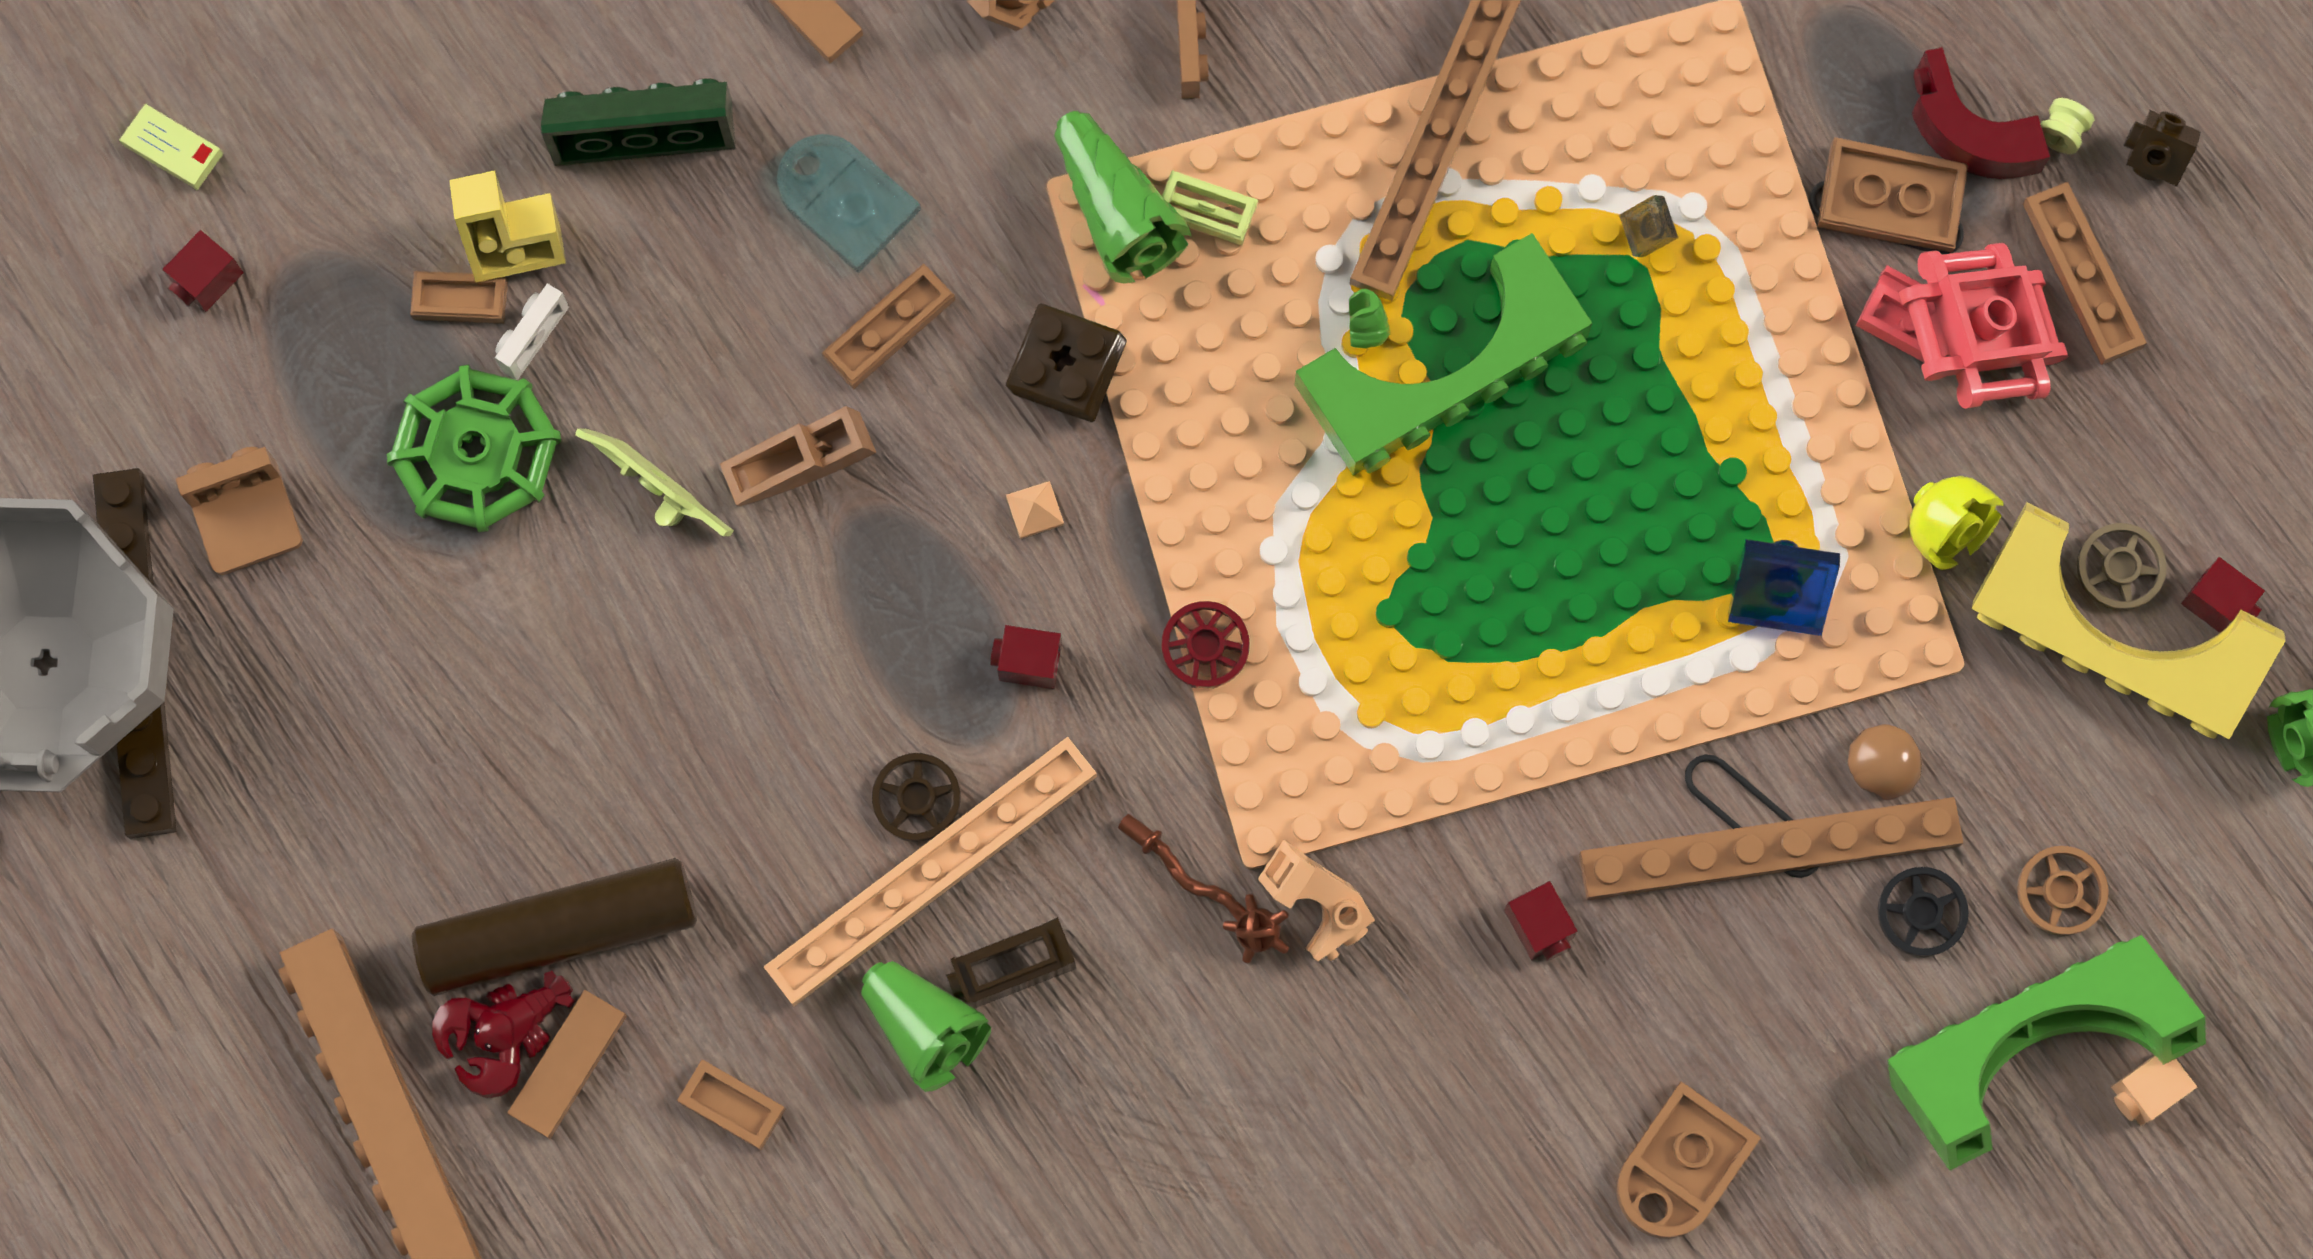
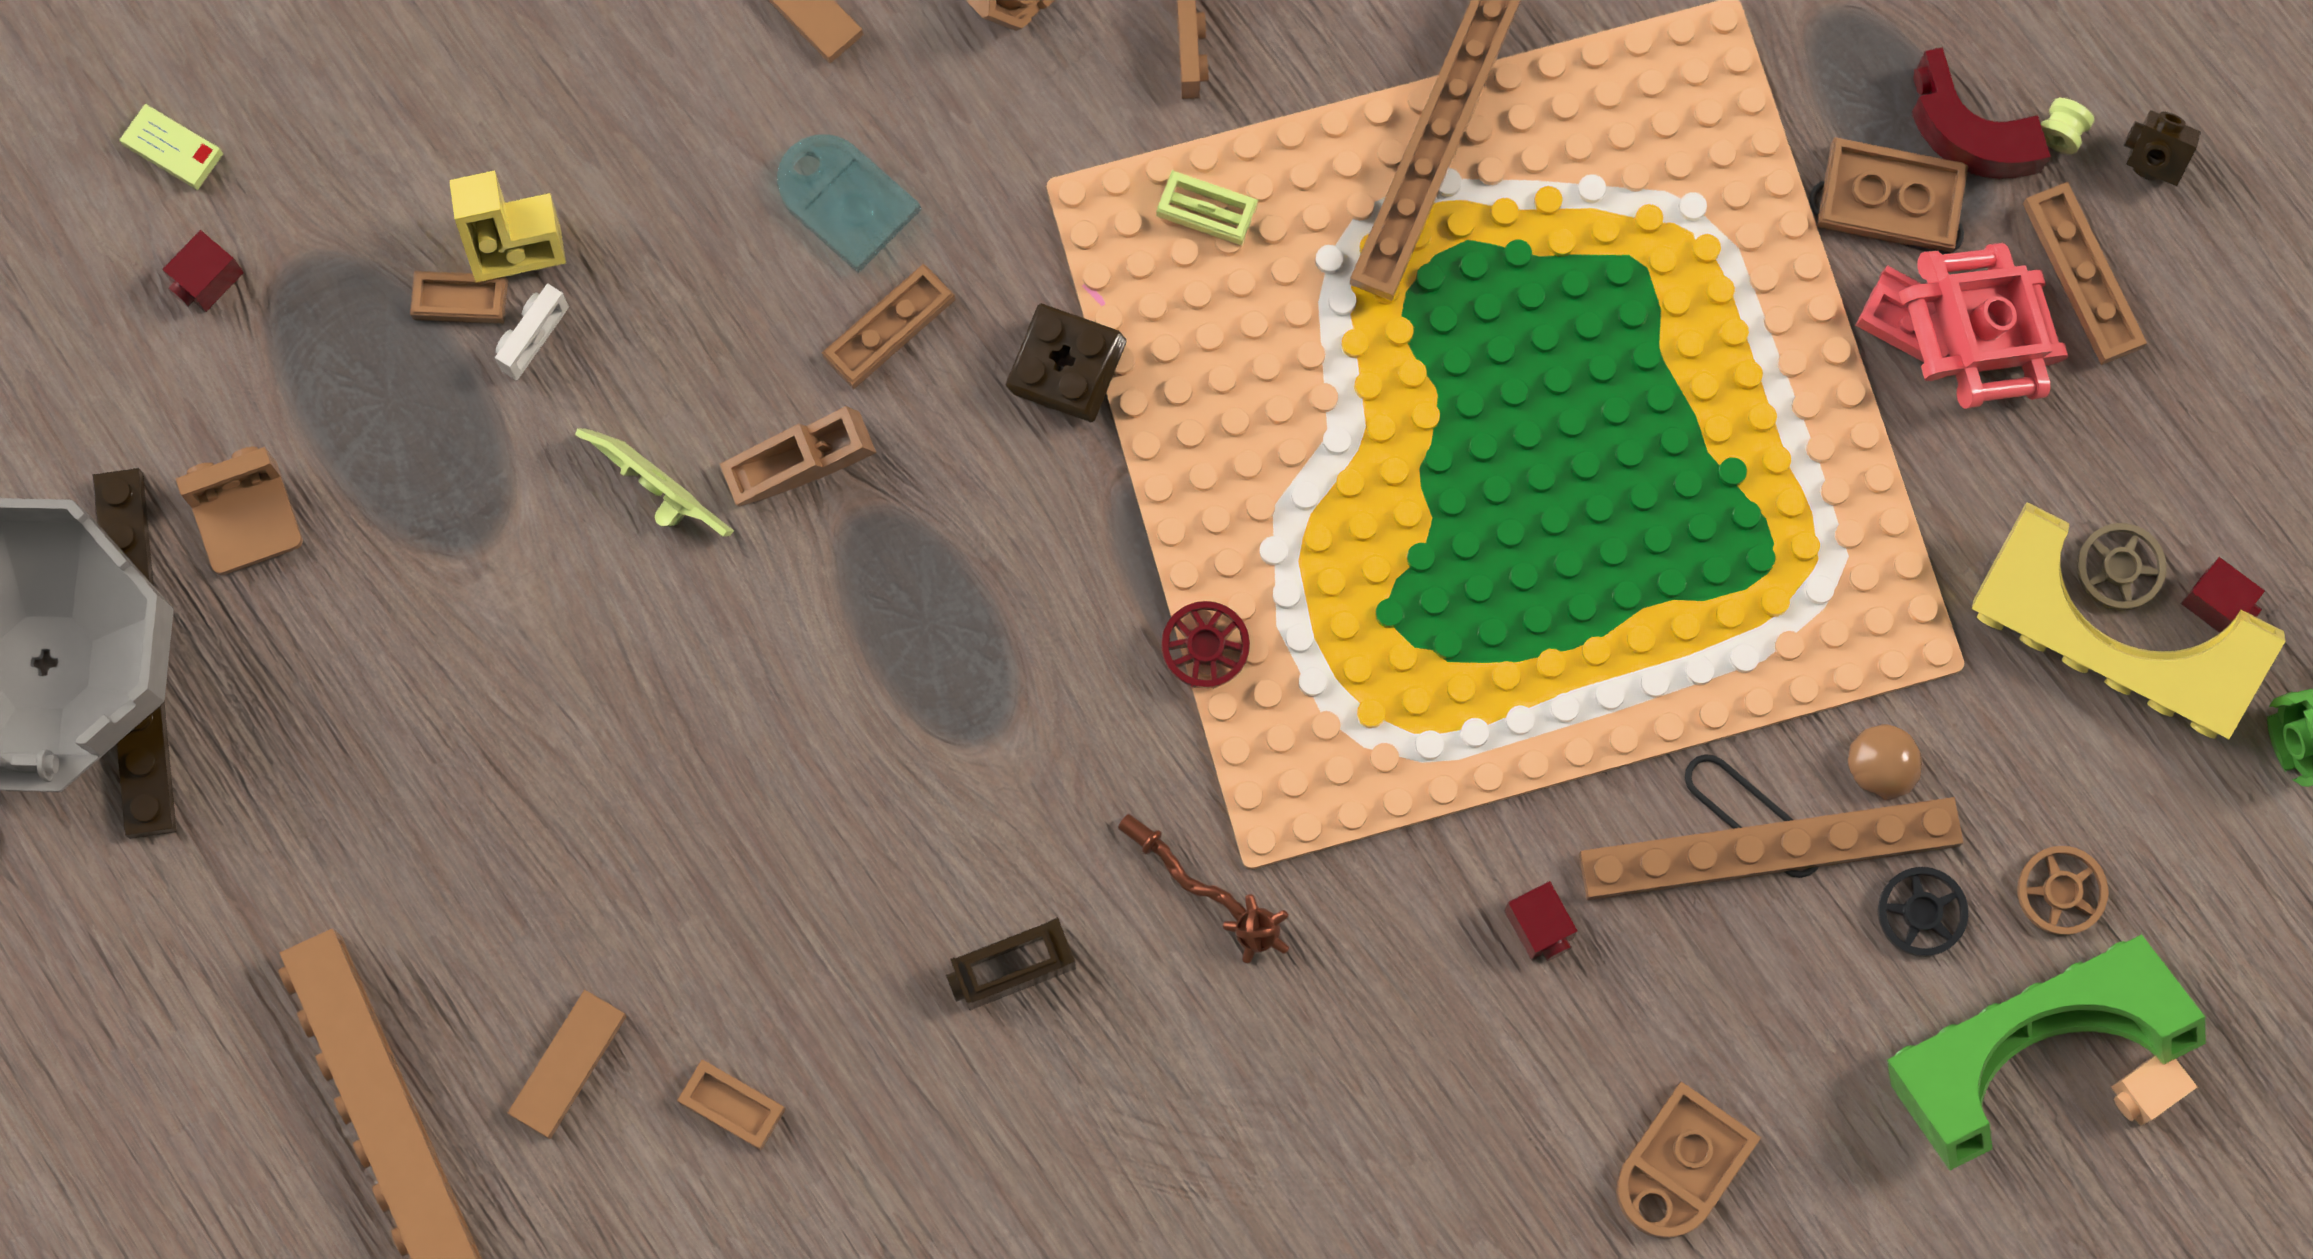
bright green plate [387,364,561,532] -> none
dark brown cylinder [412,858,697,996] -> none
dark red animal [432,971,575,1098] -> none
dark green slope [541,78,736,166] -> none
light nougat plate [763,737,1097,1007] -> none
bright green cone [861,961,991,1092] -> none
dark brown wheel [872,753,961,842] -> none
dark red brick [990,625,1062,690] -> none
light nougat slope [1006,481,1064,539] -> none
bright green cone [1054,111,1191,283] -> none
light nougat tile [1258,840,1375,961] -> none
bright green arch [1295,233,1592,476] -> none
bright green arm [1349,288,1390,348] -> none
clear smoke plate [1619,195,1678,257] -> none
tile [1728,539,1840,636] -> none
neon yellow cylinder [1909,476,2004,570] -> none

